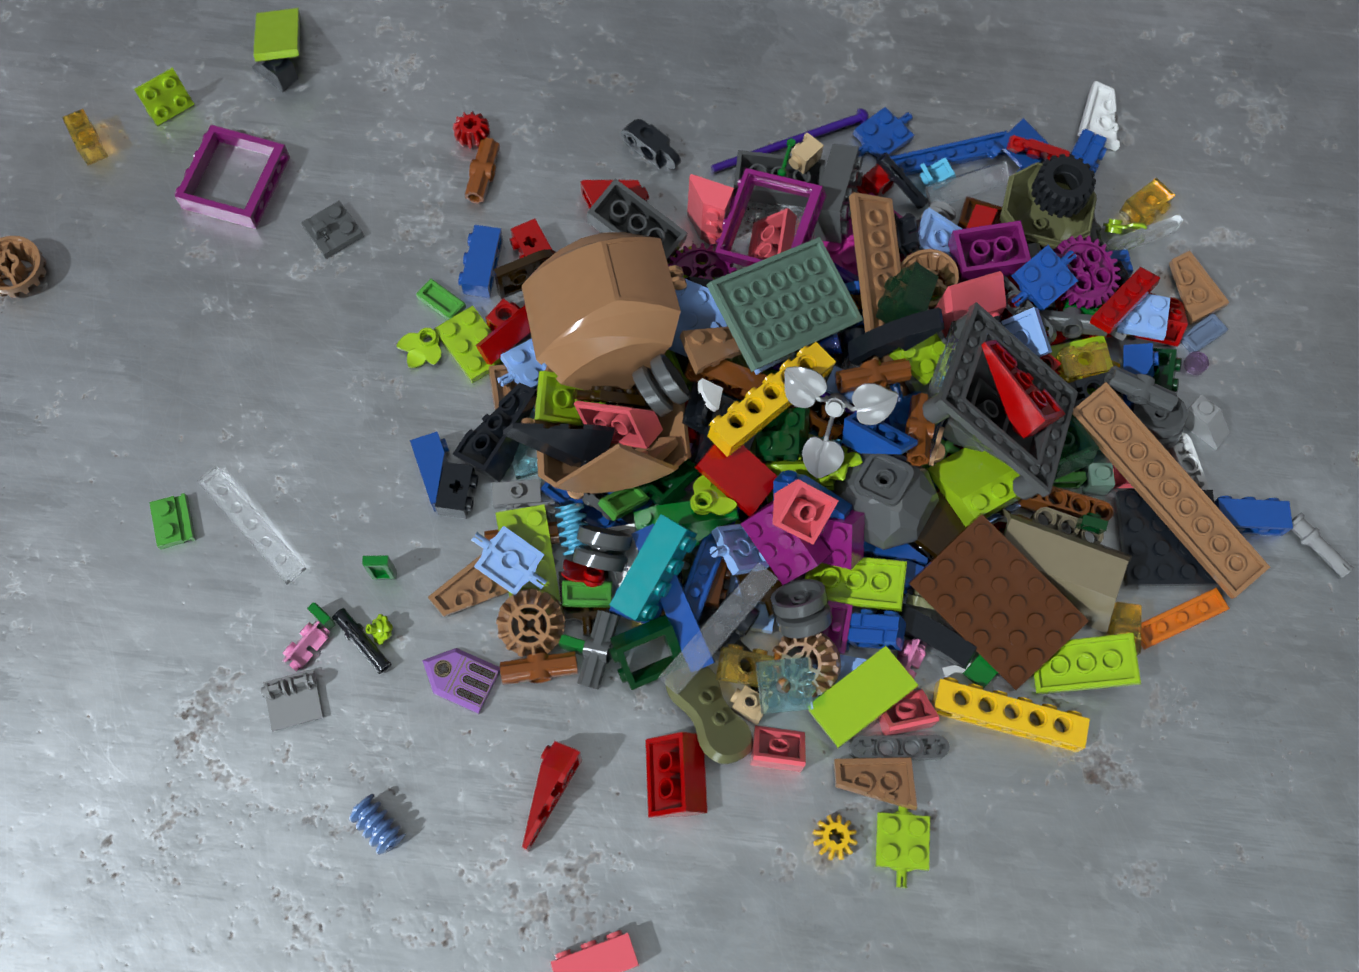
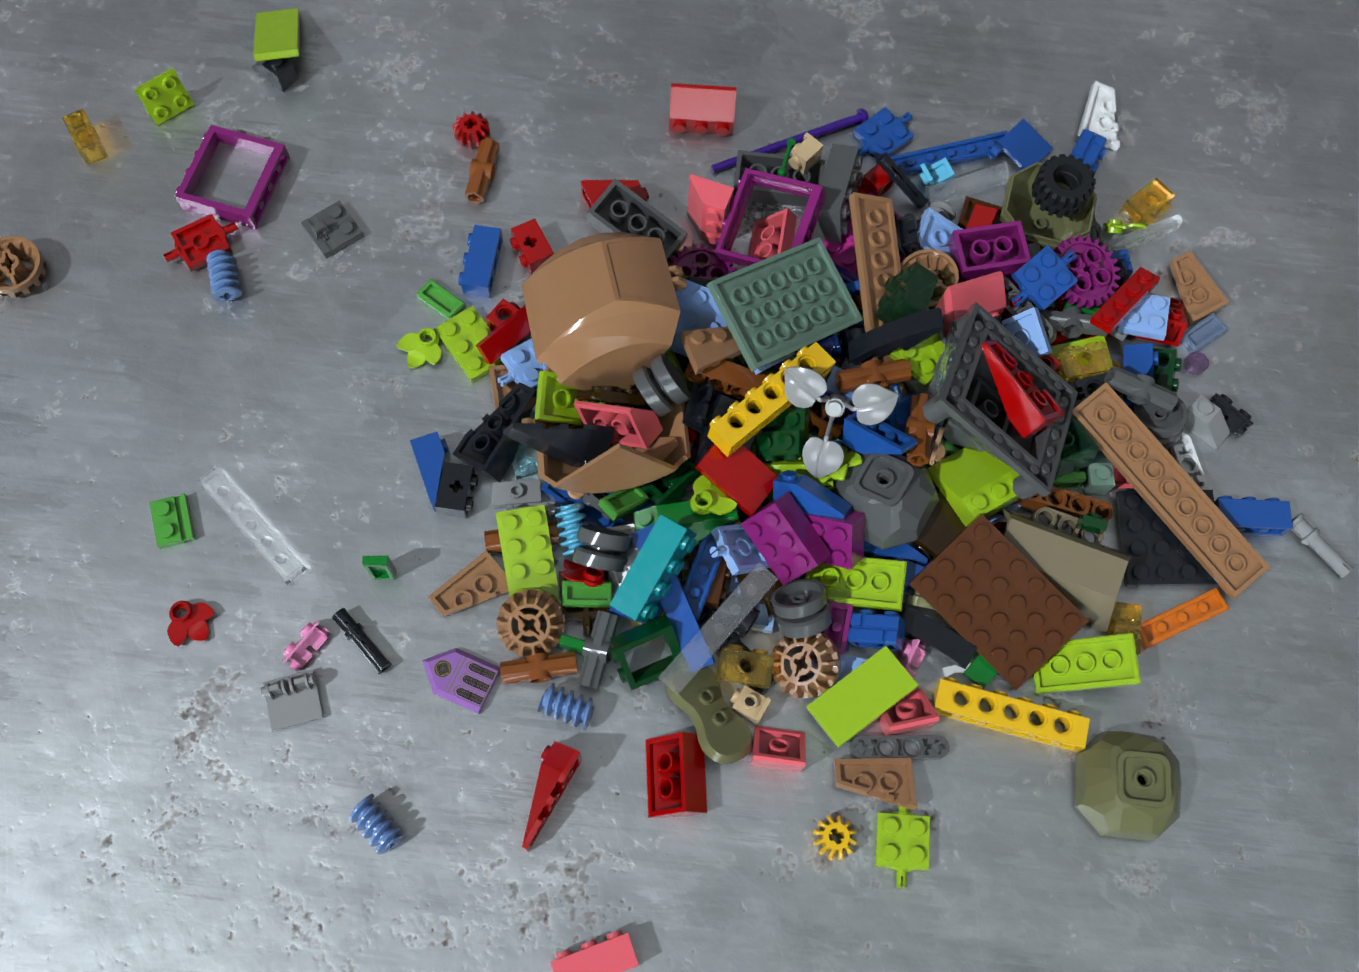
green tile [307,602,335,631] -> none
lime plant [366,614,393,645] -> none
light blue plate [471,526,547,596] -> none
dark brown tile [494,249,556,299] -> none
black piece [621,119,681,169] -> none
white tile [698,378,723,412] -> none
clear light blue piece [756,657,816,714] -> none
coral slope [772,479,839,545] -> none
red hinge [1007,135,1070,160] -> none
none -> red plate [163,214,239,271]
none -> red plate [167,601,215,647]
none -> medium blue piece [206,250,242,302]
none -> medium blue piece [538,683,595,731]
none -> slope [669,83,737,136]
none -> olive rock [1076,731,1181,841]
none -> black hinge [1210,393,1254,436]

